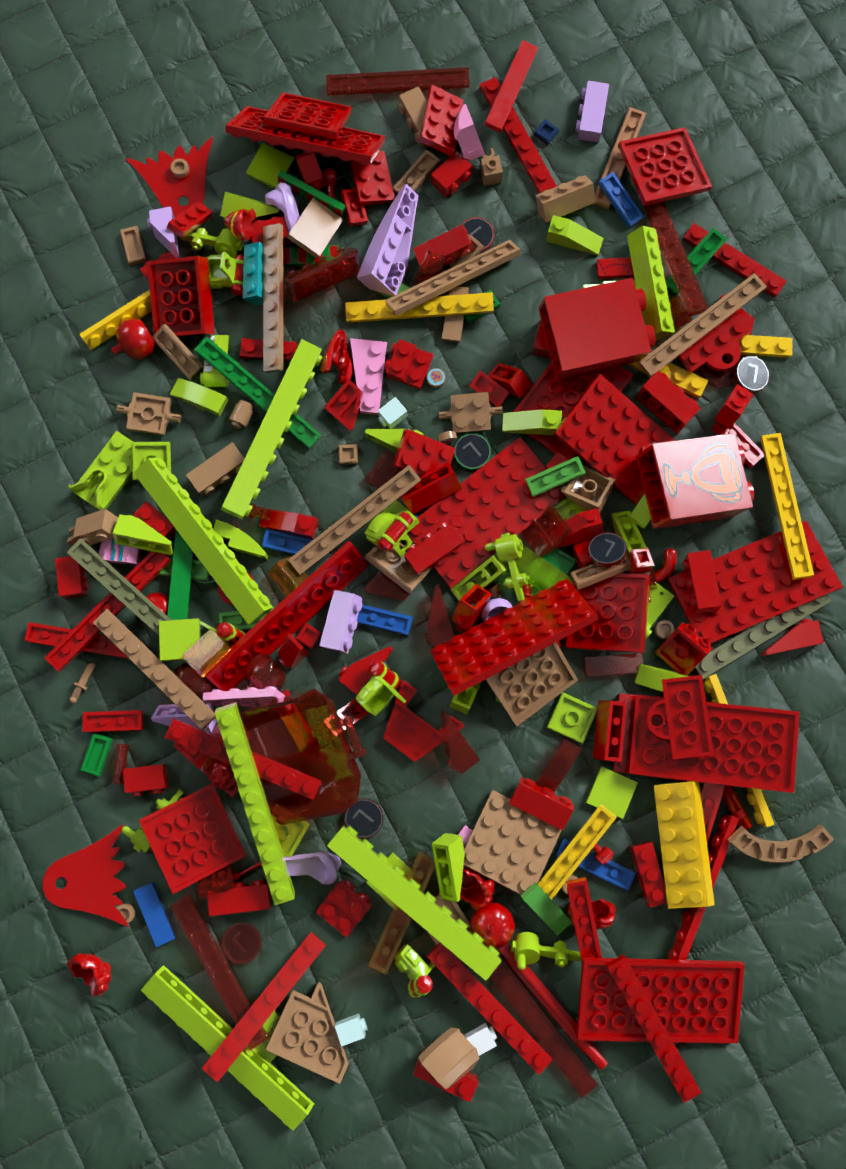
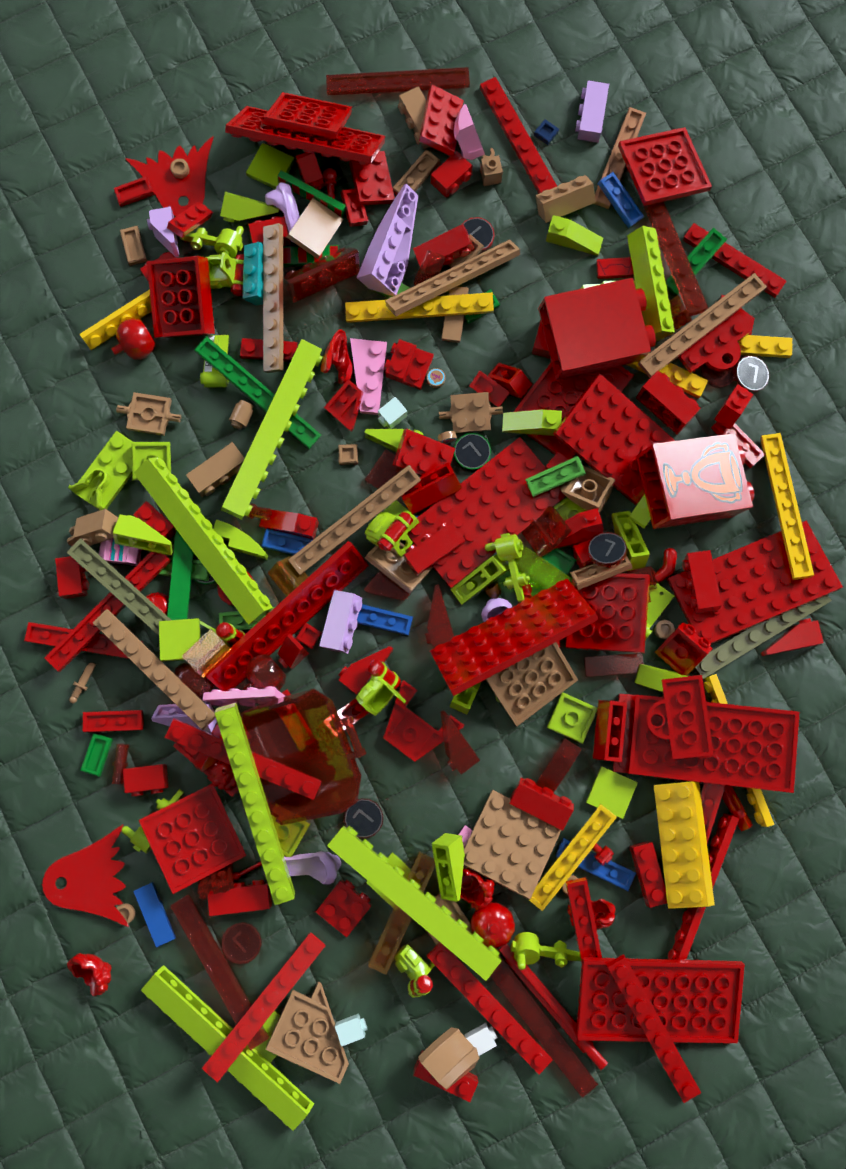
medium nougat tile [152,324,204,380] -> none
lime slope [170,378,228,417] -> none
red hair [224,208,256,241] -> none
red torso [452,584,492,632] -> none
red tile [484,40,539,133] -> none
bright green tile [521,882,571,936] -> none
red slope [630,548,654,573] -> none
medium nougat tile [727,824,834,863] -> none
none -> red tile [113,176,155,207]

